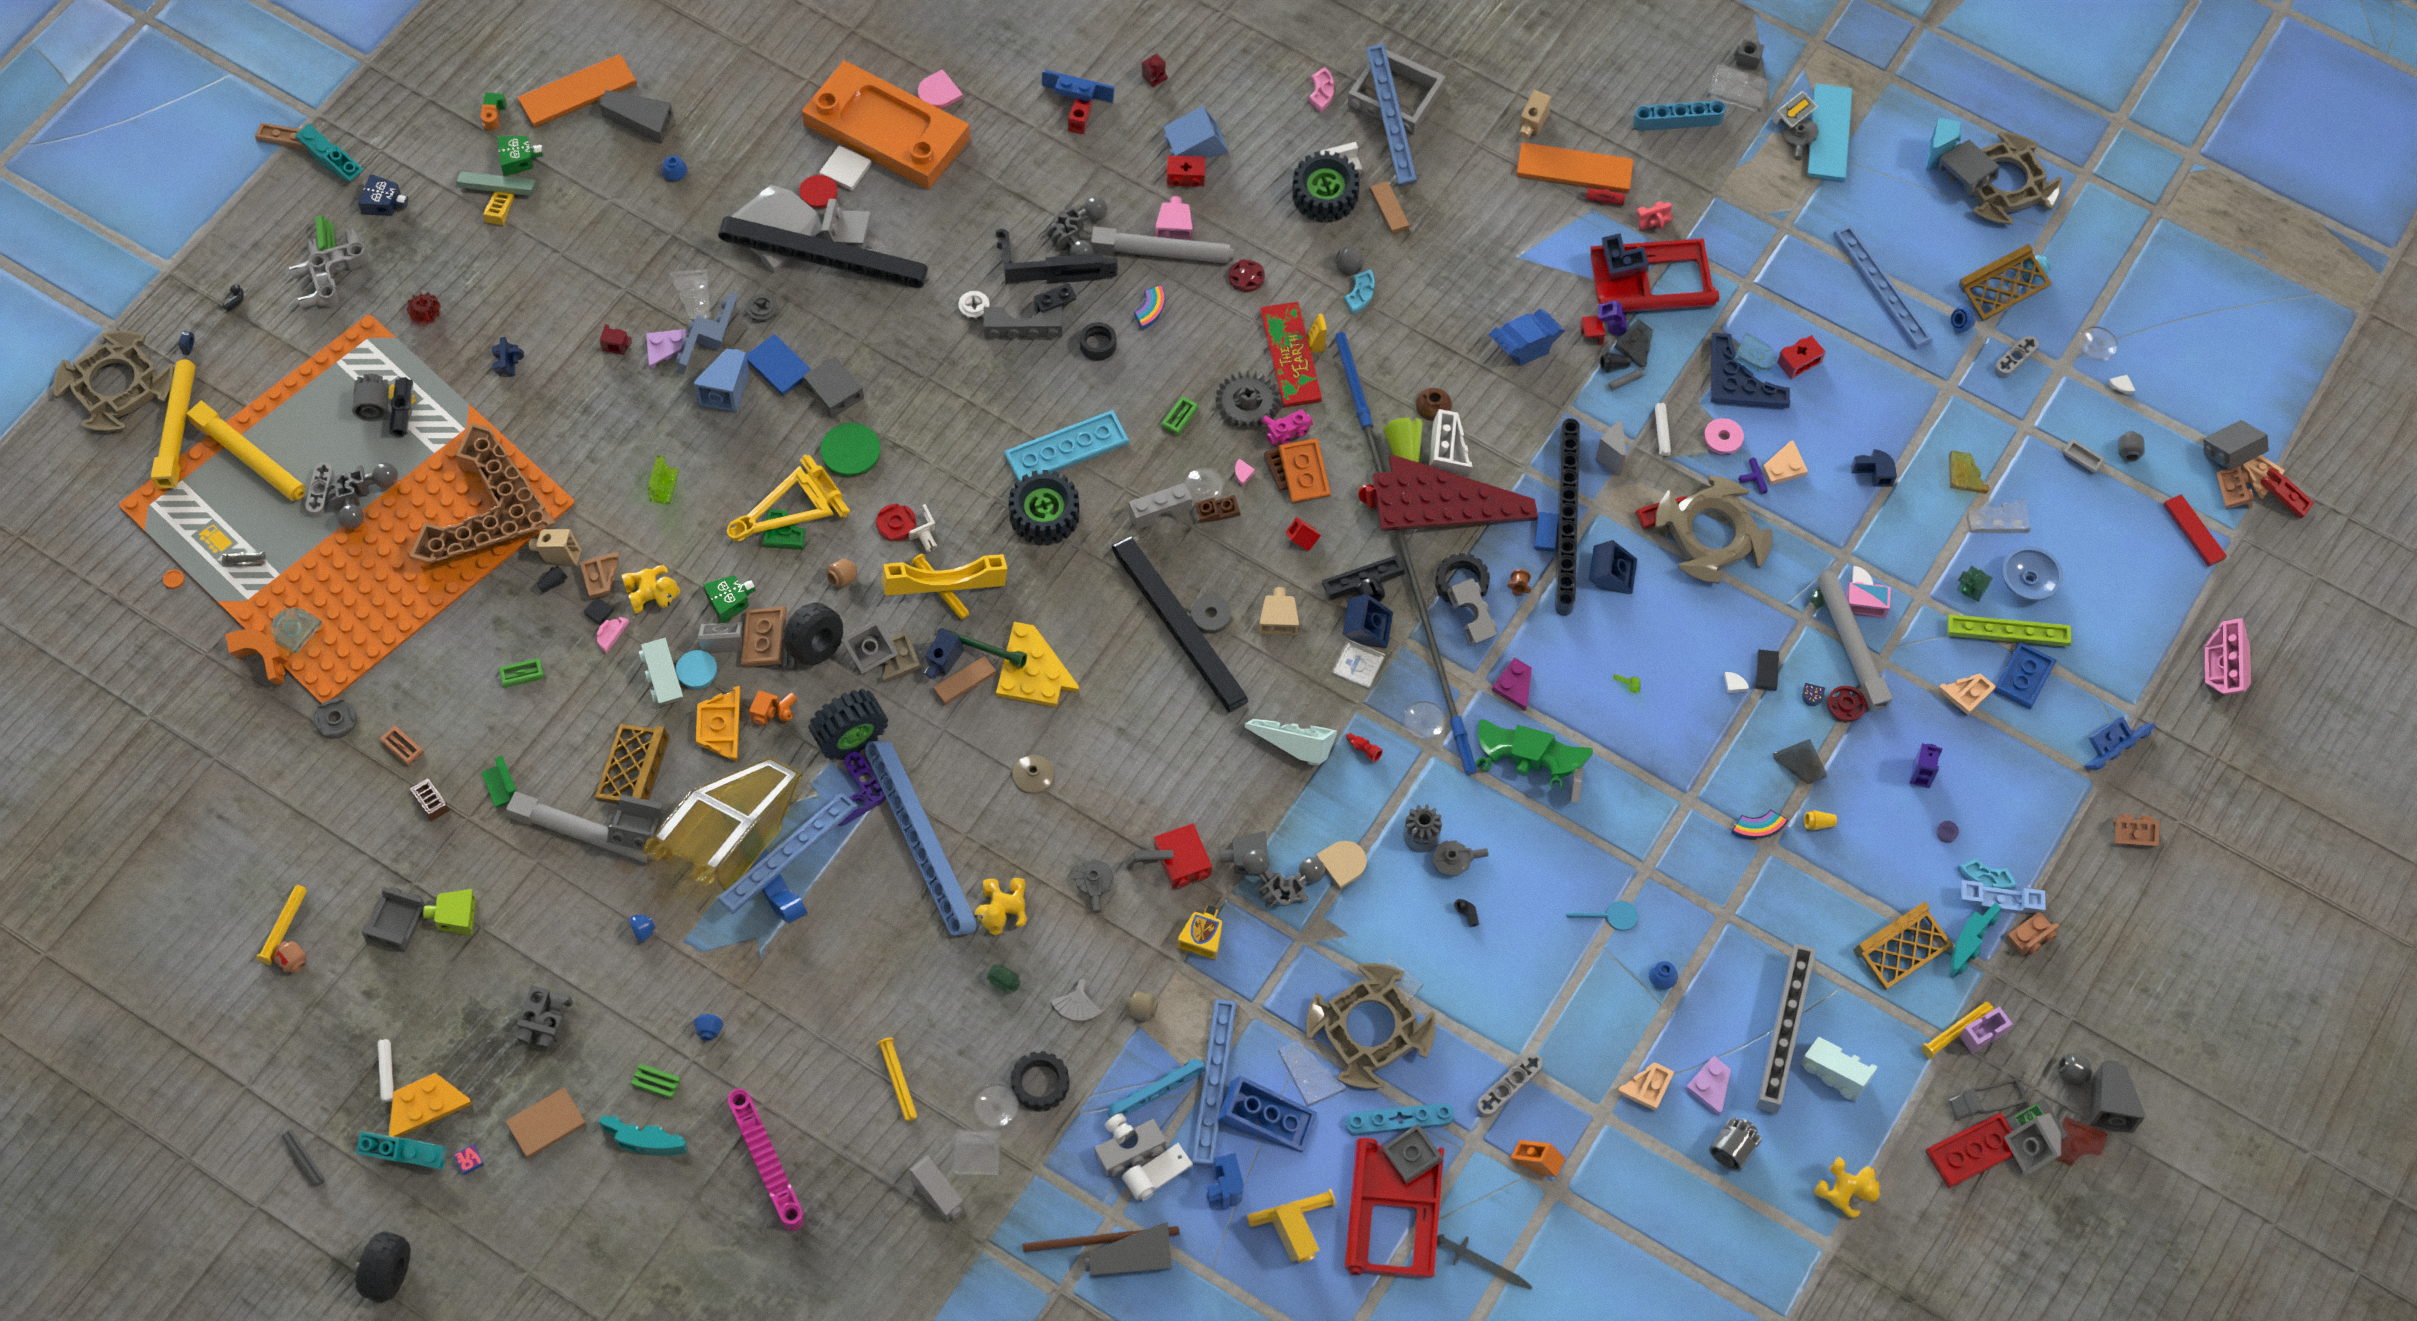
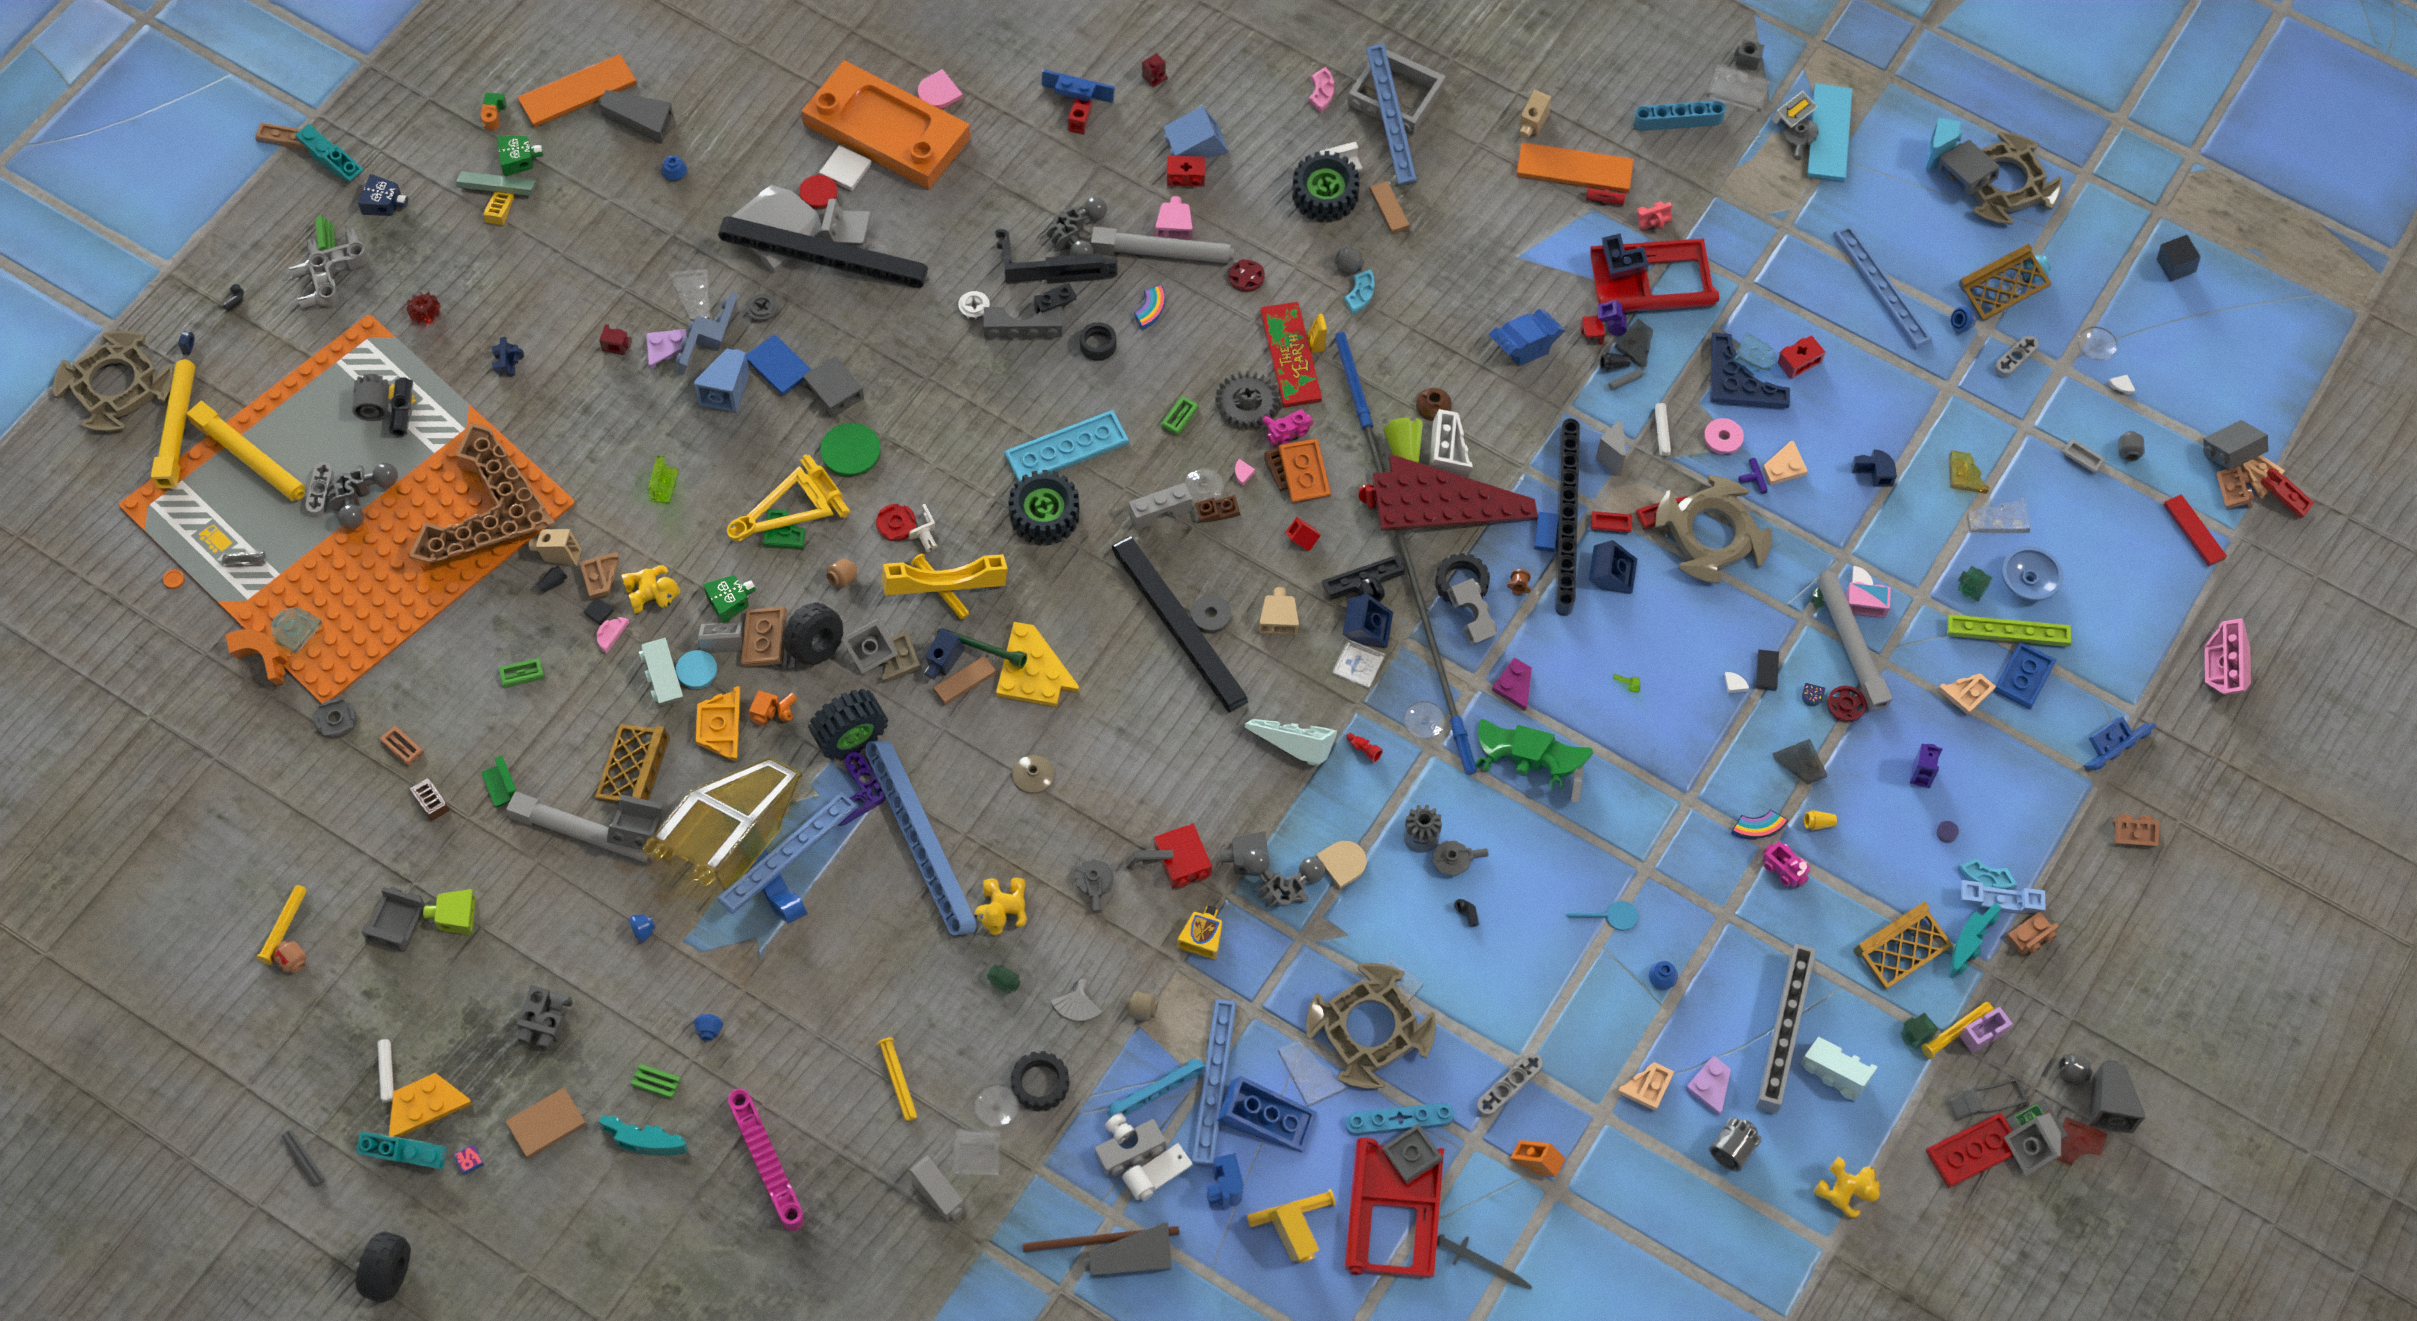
none -> red tile [1591,511,1632,533]
none -> dark pink brick [1762,841,1811,888]
none -> clear green brick [1900,1012,1938,1050]
none -> black head [2157,234,2201,282]

